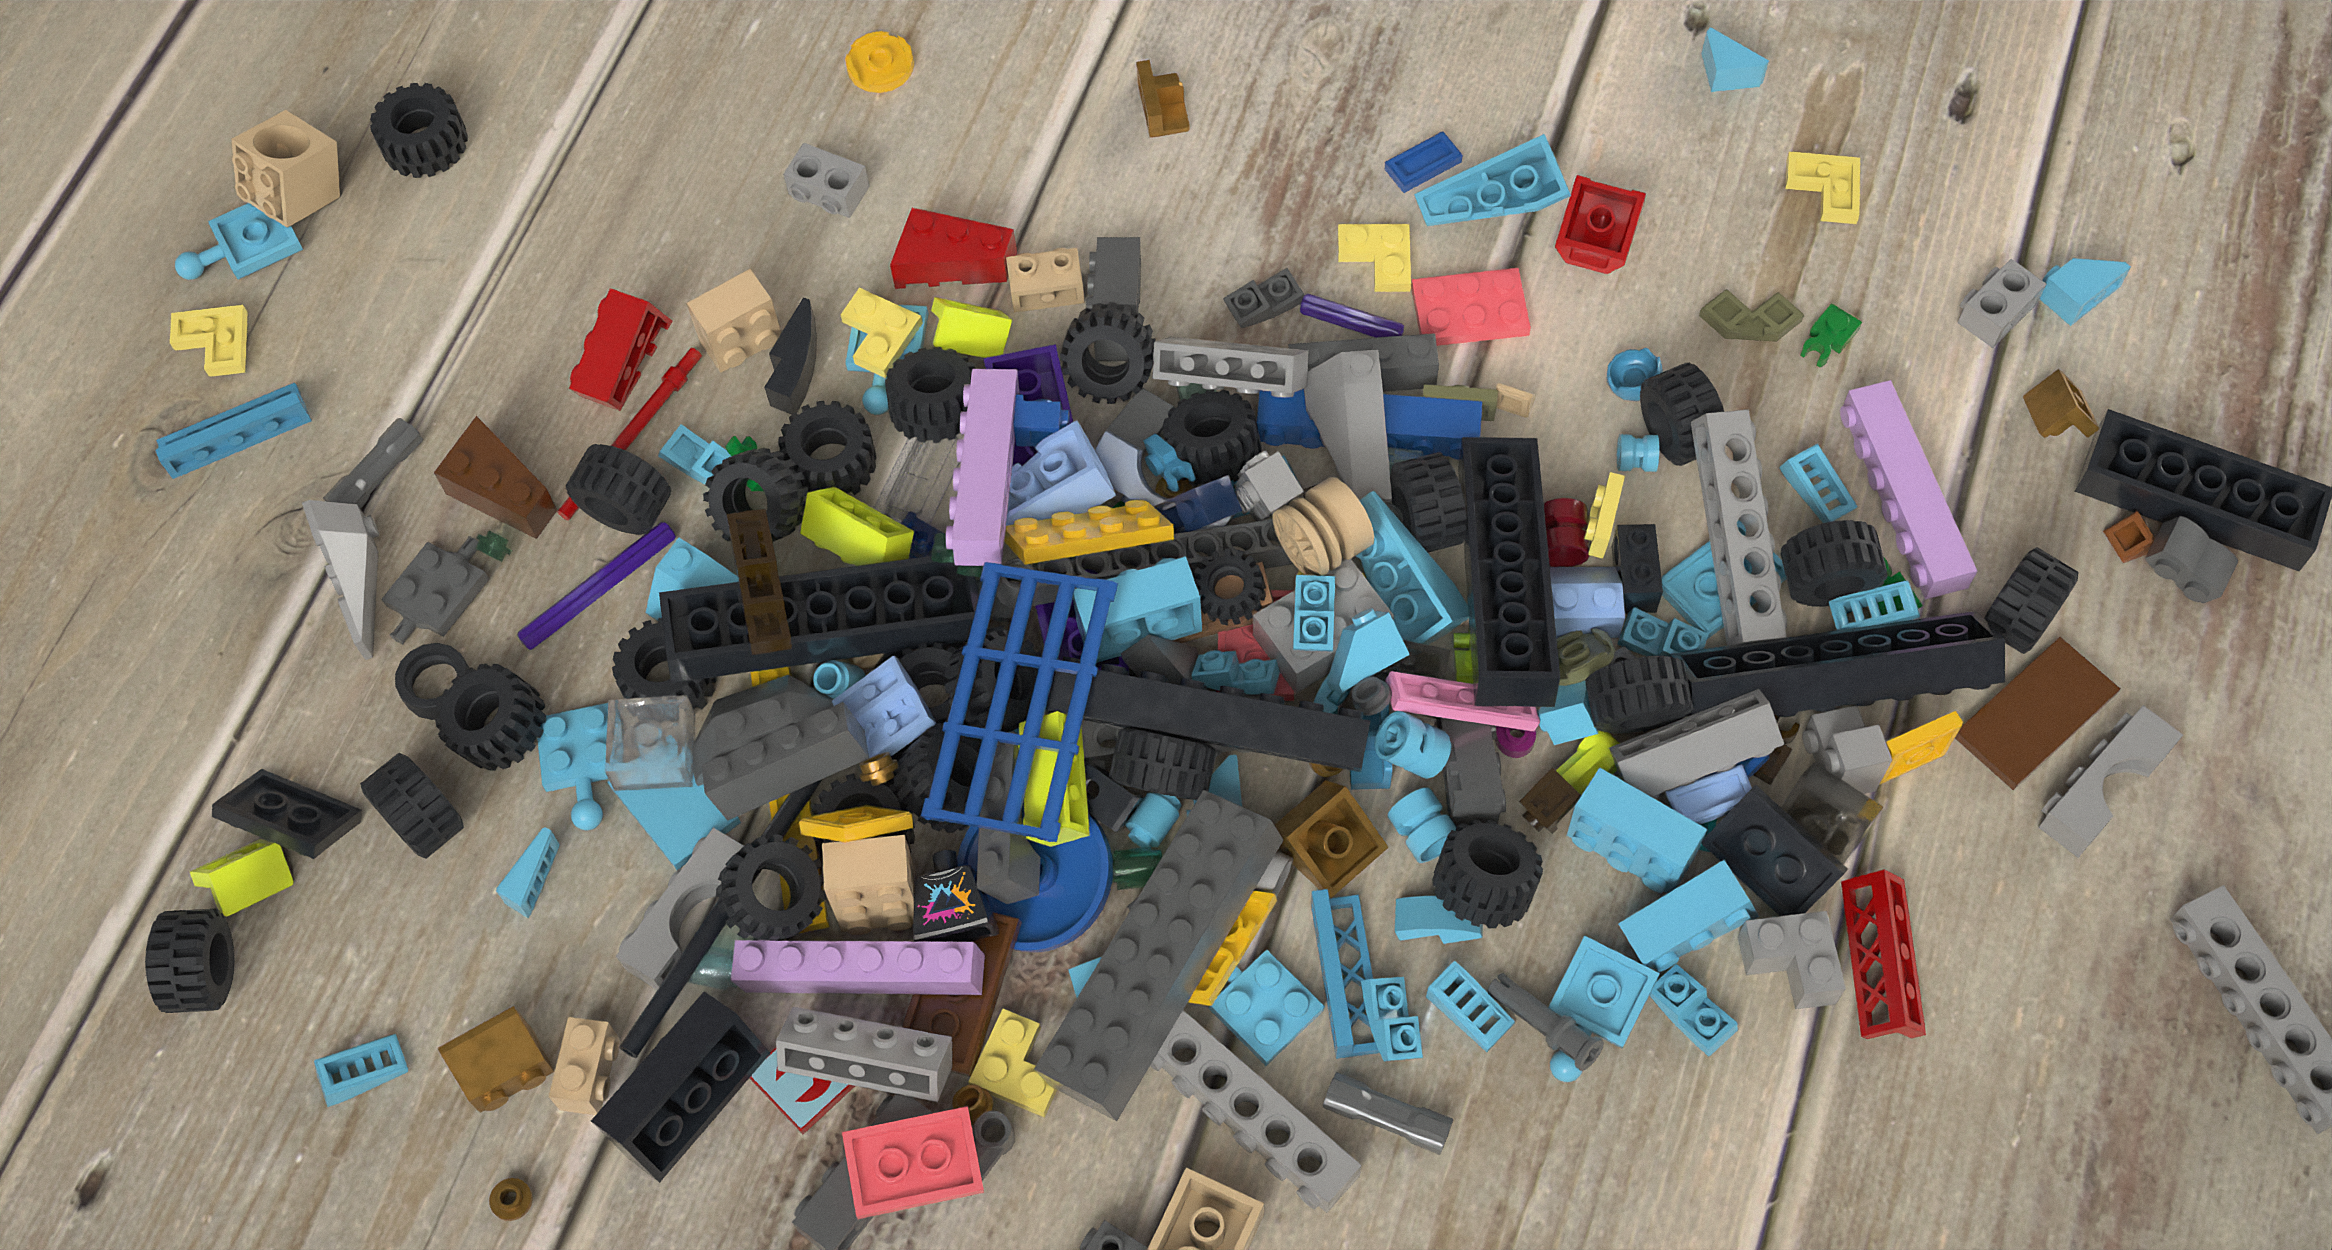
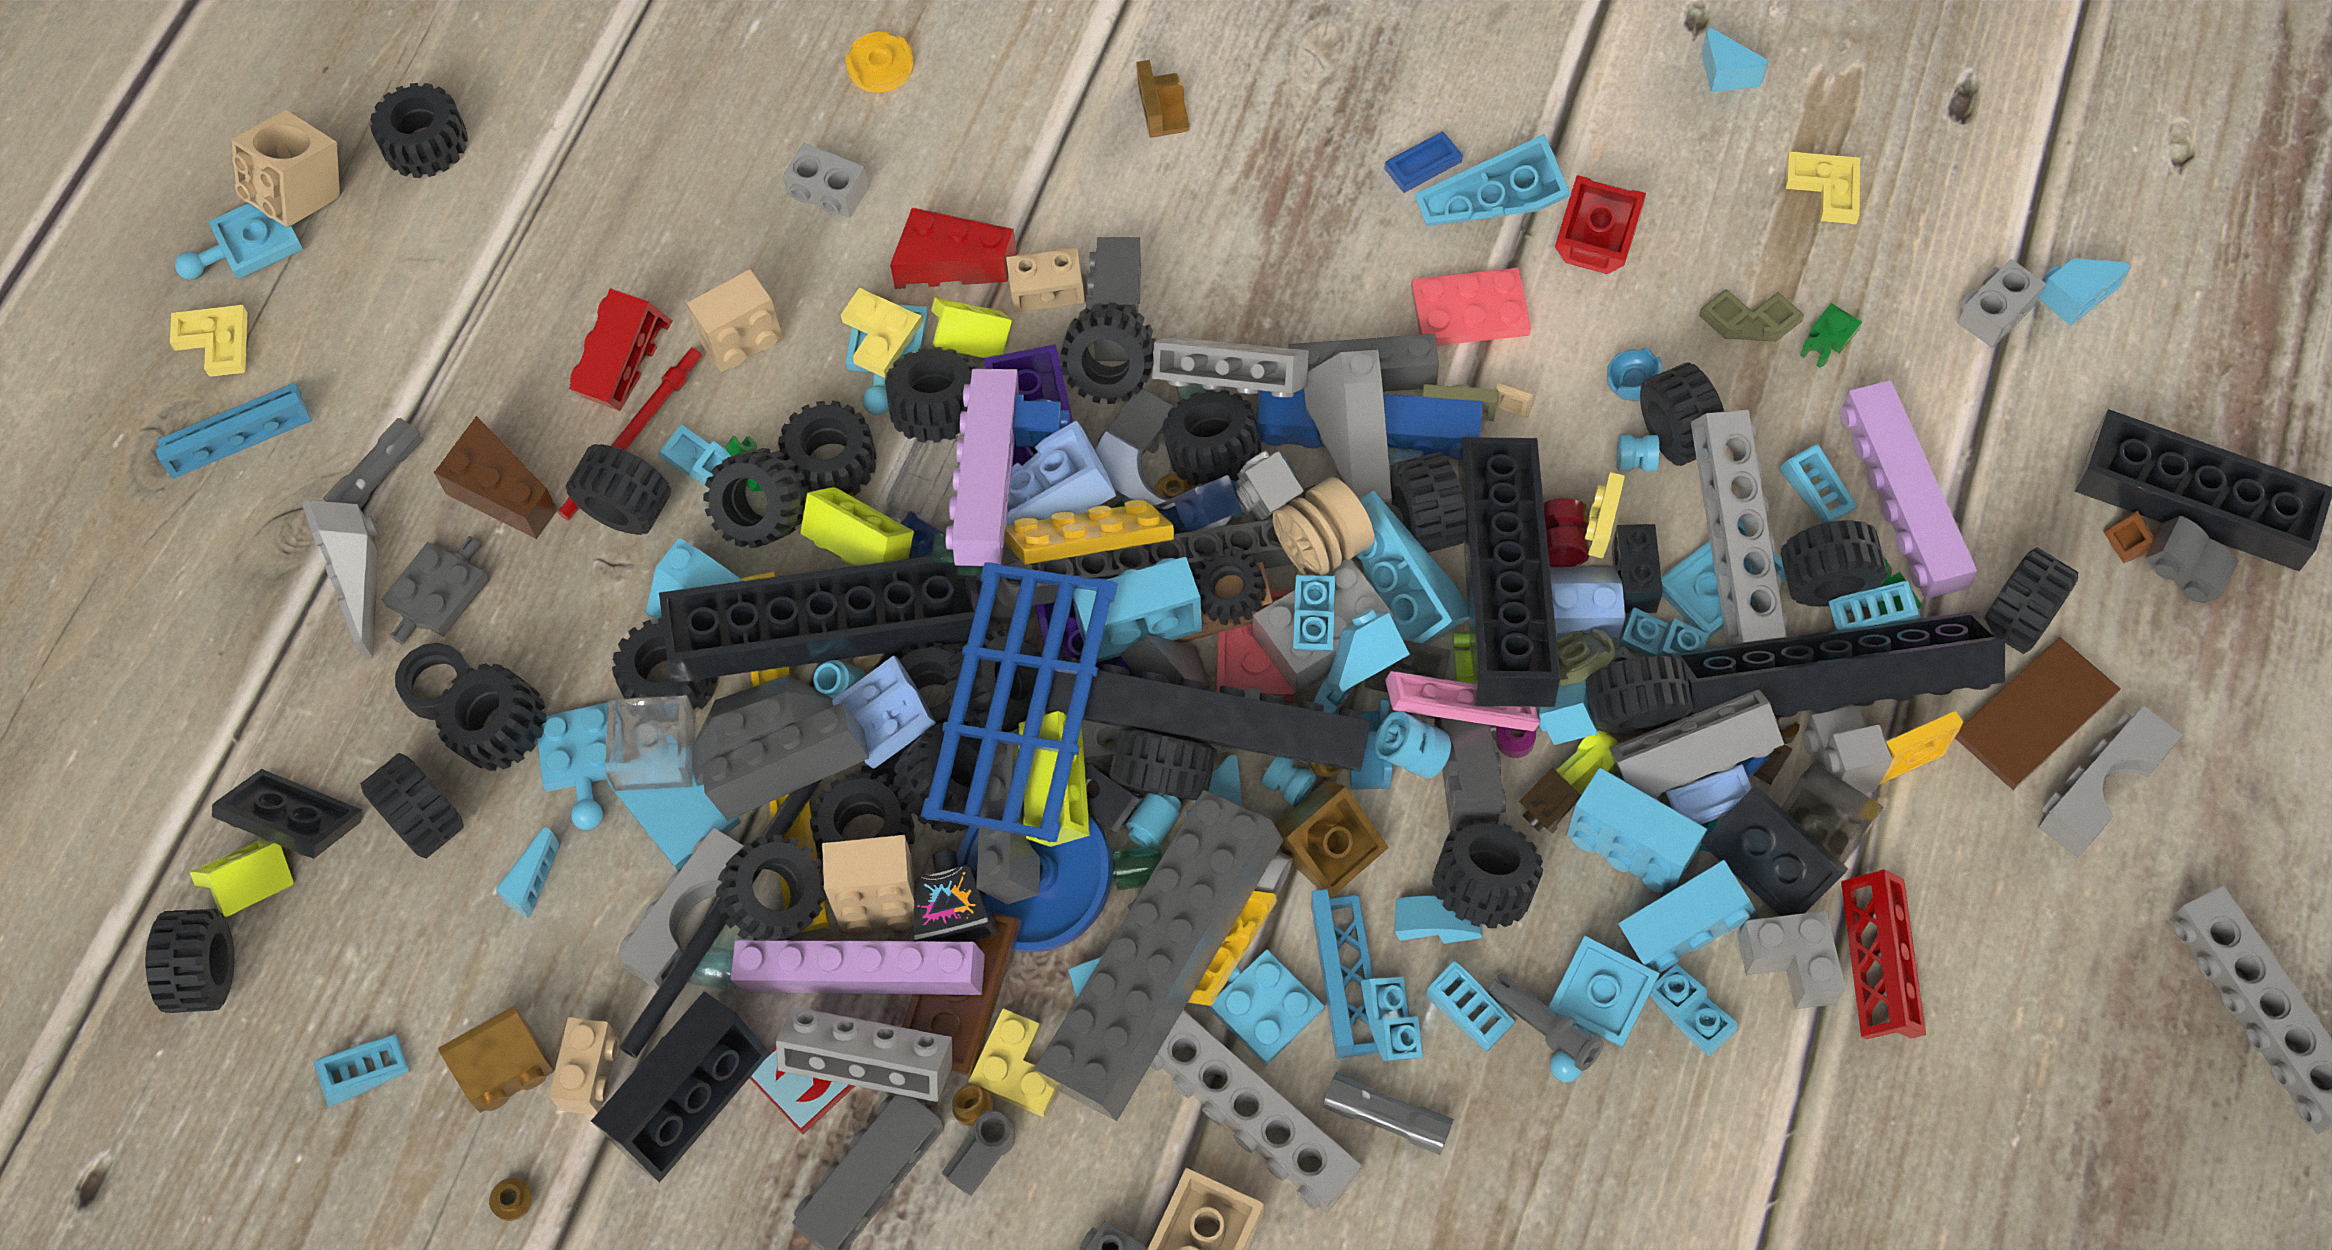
clear green plate [475,530,513,562] -> none
dark purple axle [517,522,676,650] -> none
dark brown slope [727,509,792,655] -> none
black slope [764,297,817,415] -> none
yellow tile [799,805,913,843] -> none
coral plate [842,1106,984,1219] -> none
pearl gold plate [859,752,899,786] -> none
dark azure plate [1143,433,1196,491] -> none
medium azure slope [1192,650,1280,694] -> none
dark grey slope [1223,268,1305,328] -> none
dark purple axle [1300,294,1404,338] -> none
light yellow plate [1338,224,1411,292] -> none
dark grey plate [1352,677,1392,716] -> none
medium azure wheel [1388,787,1456,863] -> none
pearl gold panel [2023,369,2100,438] -> none
none -> medium azure wheel [1261,757,1316,807]

